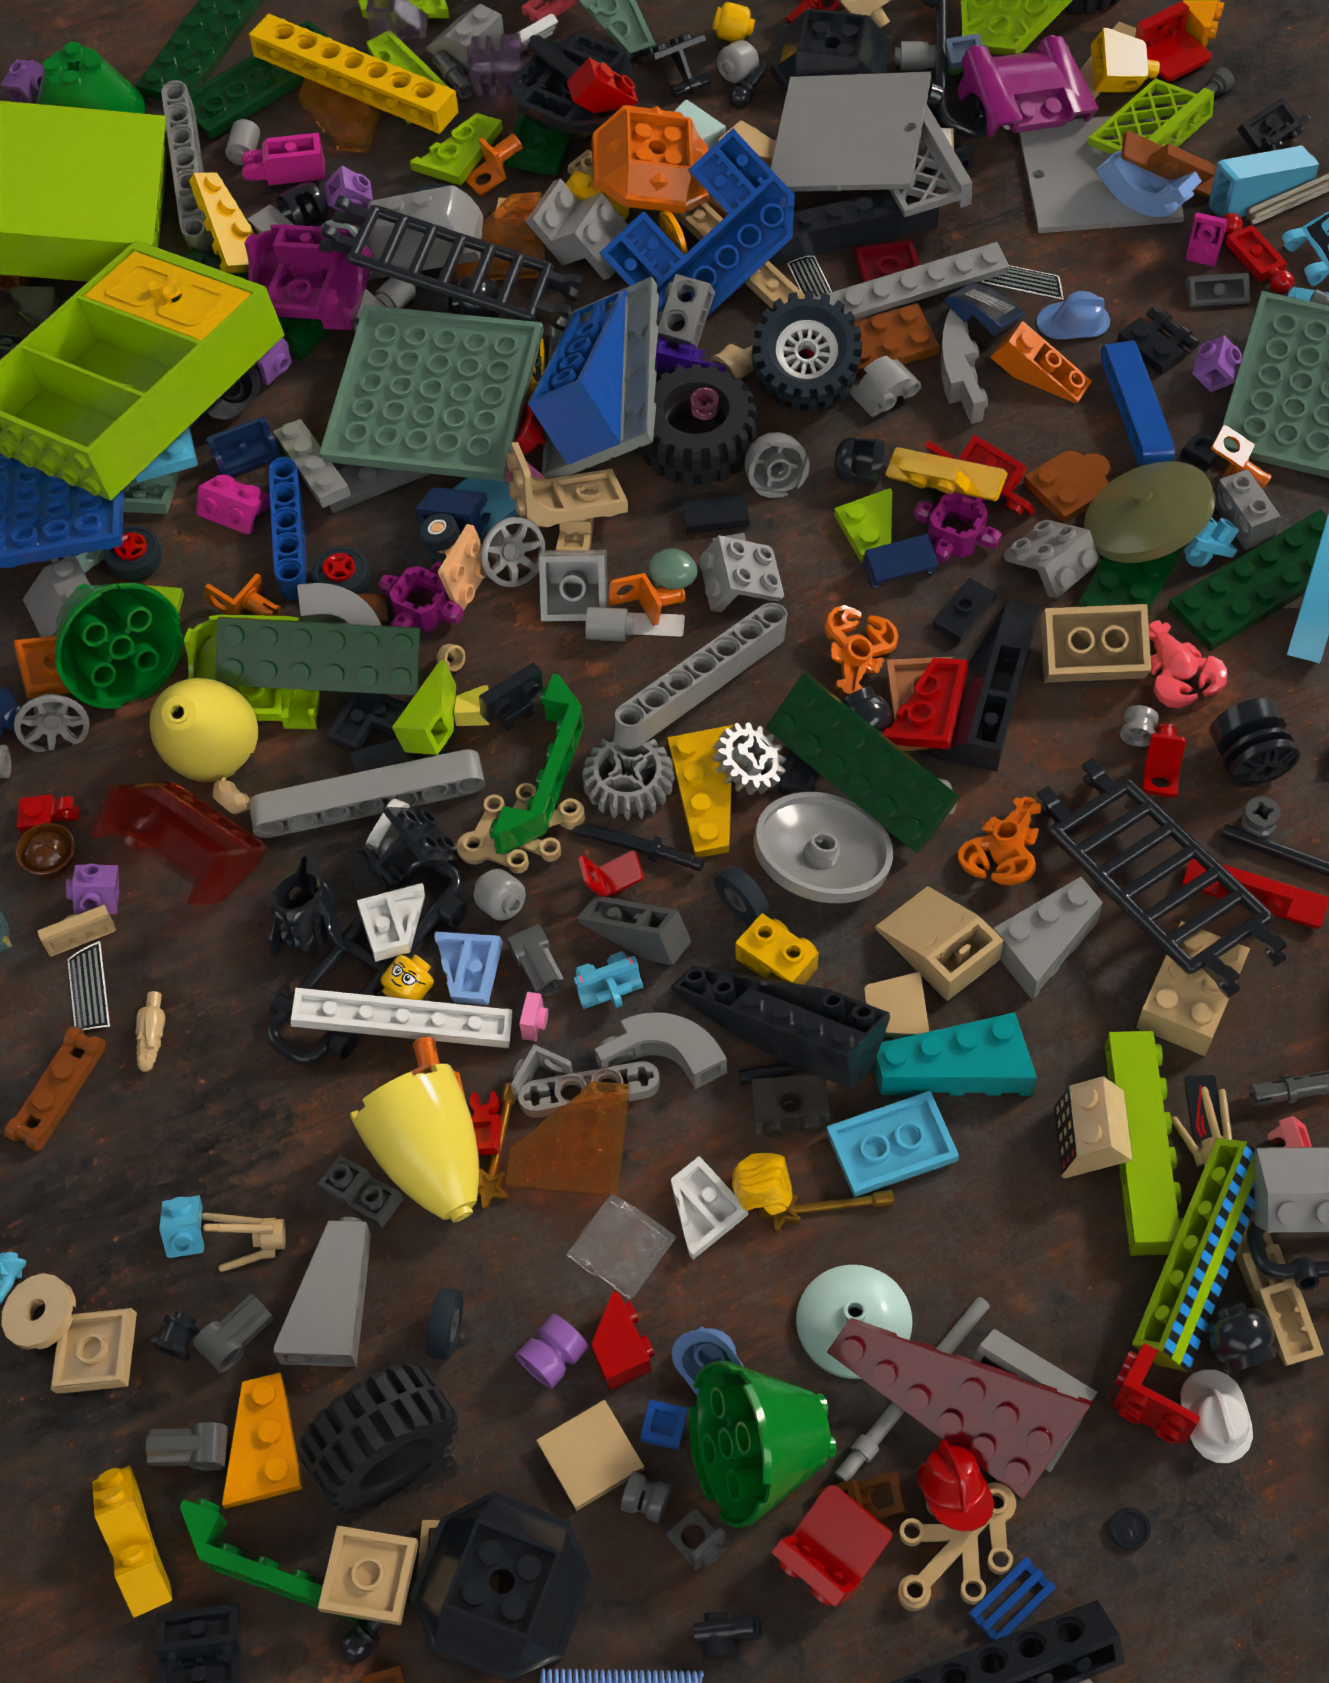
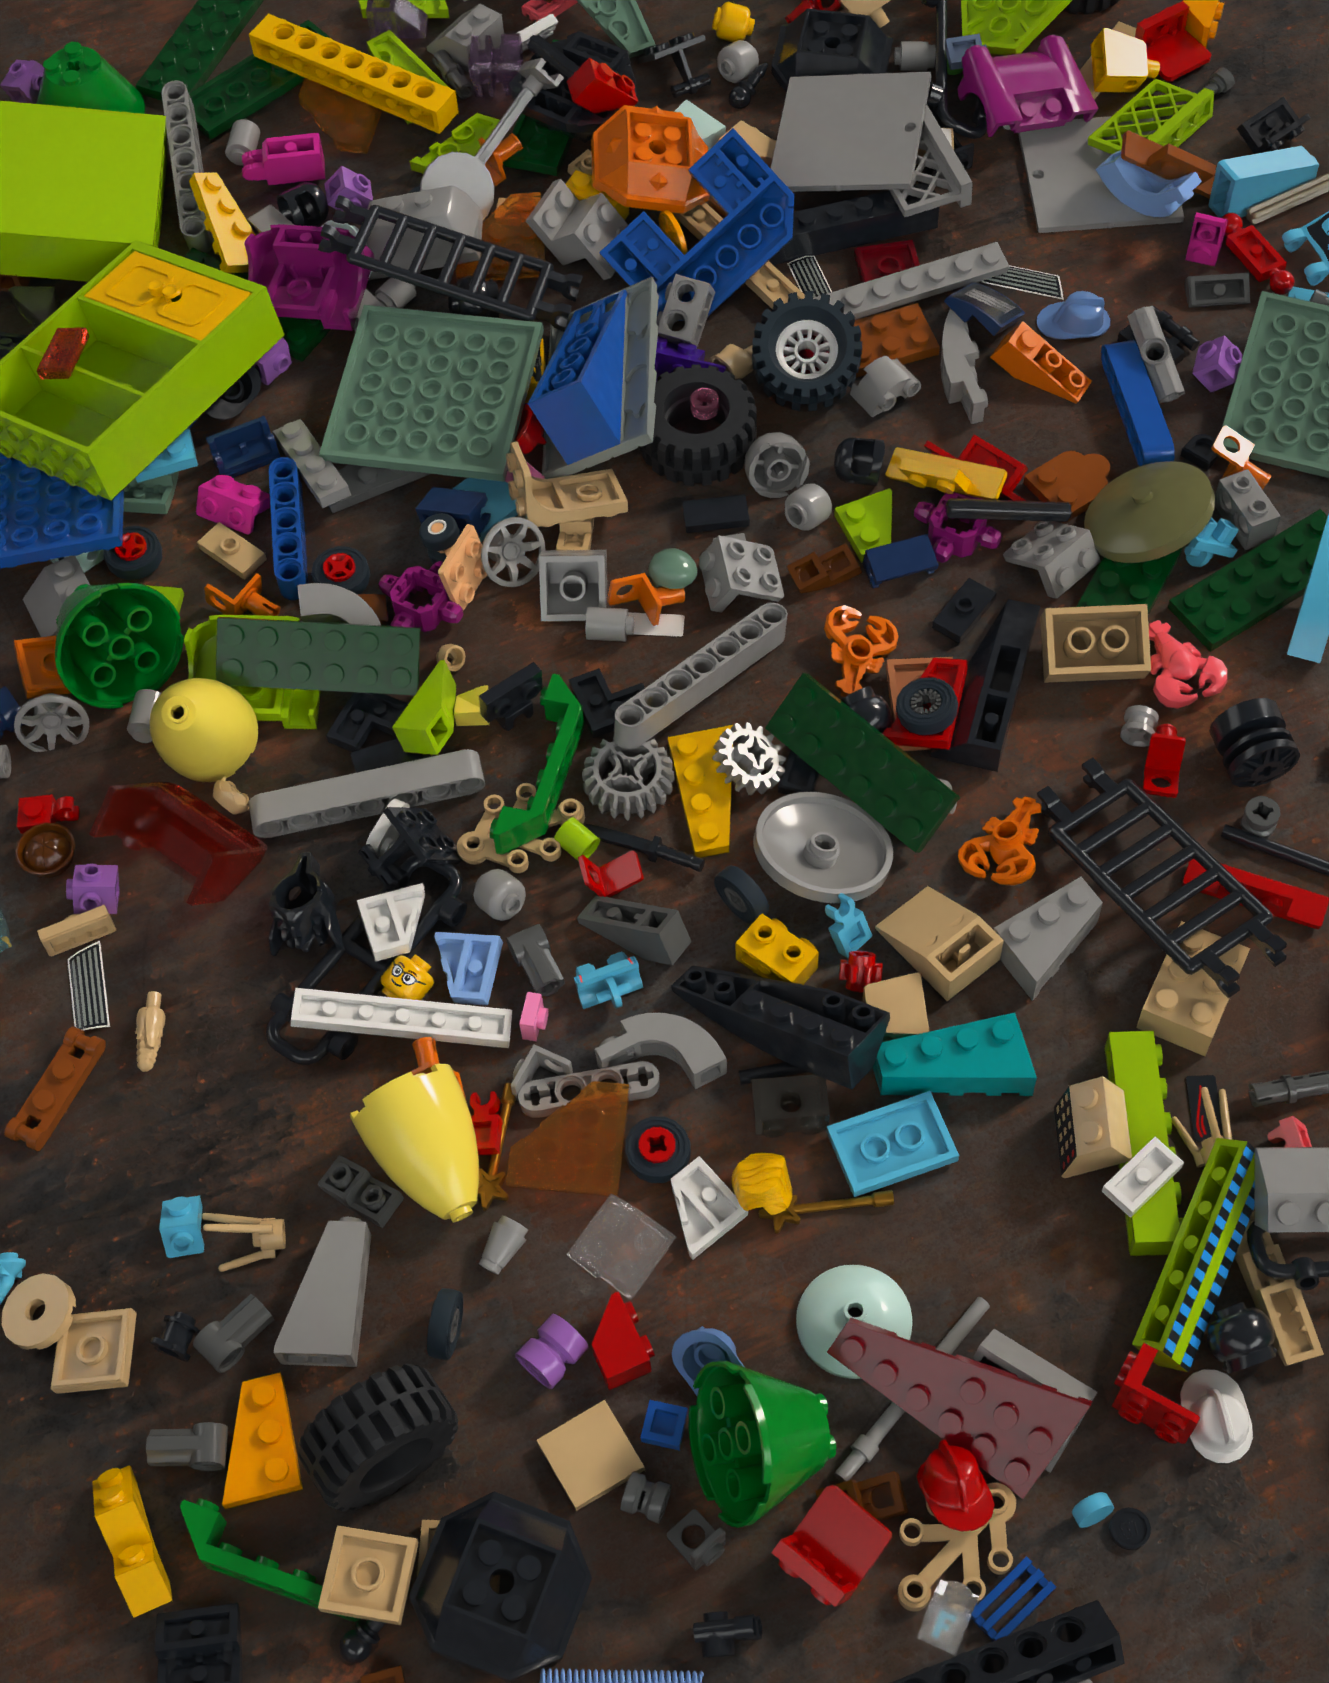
none -> clear red plate [36,327,90,379]
none -> light grey brick [127,689,161,743]
none -> tan plate [197,522,267,580]
none -> light grey piece [420,58,564,220]
none -> light grey cone [479,1215,528,1275]
none -> lime beam [554,817,600,862]
none -> black plate [568,668,645,738]
none -> black wheel [624,1116,691,1183]
none -> light grey head [784,484,832,531]
none -> reddish brown slope [786,543,862,593]
none -> medium azure plate [825,893,873,958]
none -> red gear [839,951,883,992]
none -> black bush [896,677,958,735]
none -> clear brick [917,1579,979,1656]
none -> black axle [945,498,1072,522]
none -> medium azure tile [1072,1492,1114,1528]
none -> white plate [1102,1137,1184,1218]
none -> light grey piece [1127,306,1185,403]

